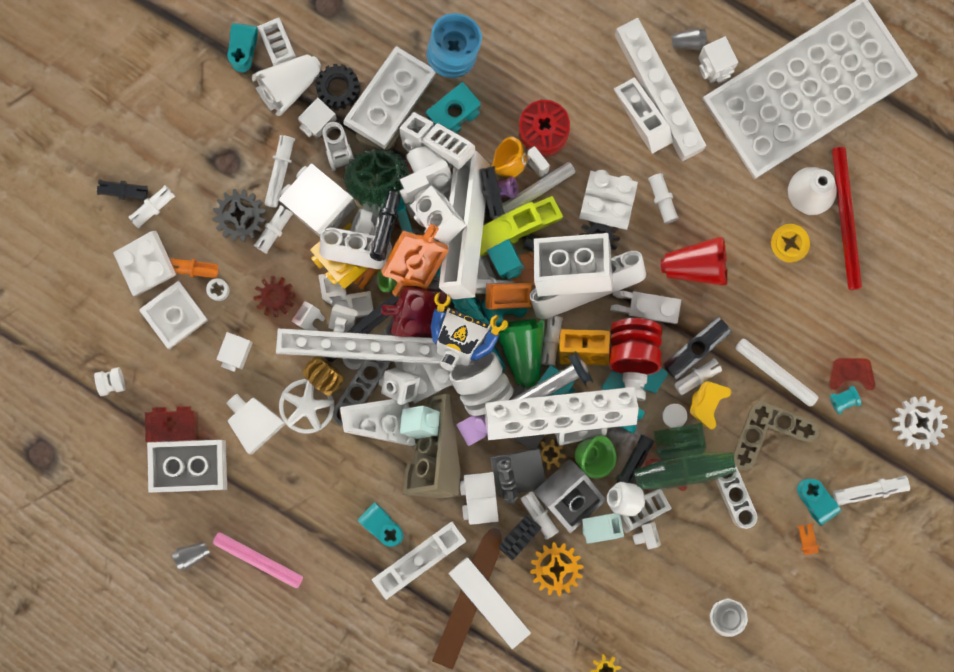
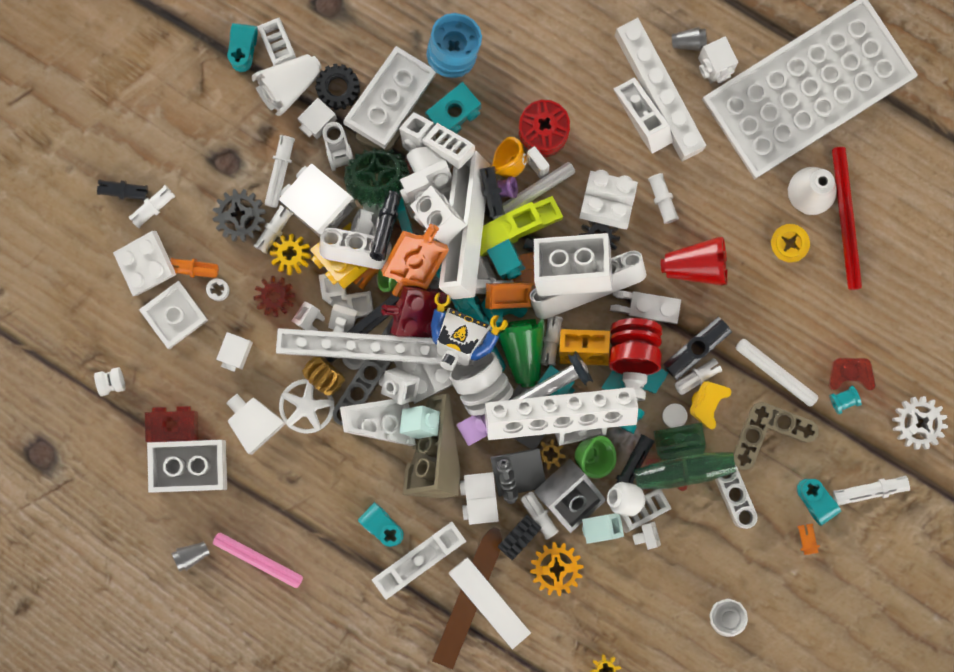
none -> yellow gear [270,234,312,276]

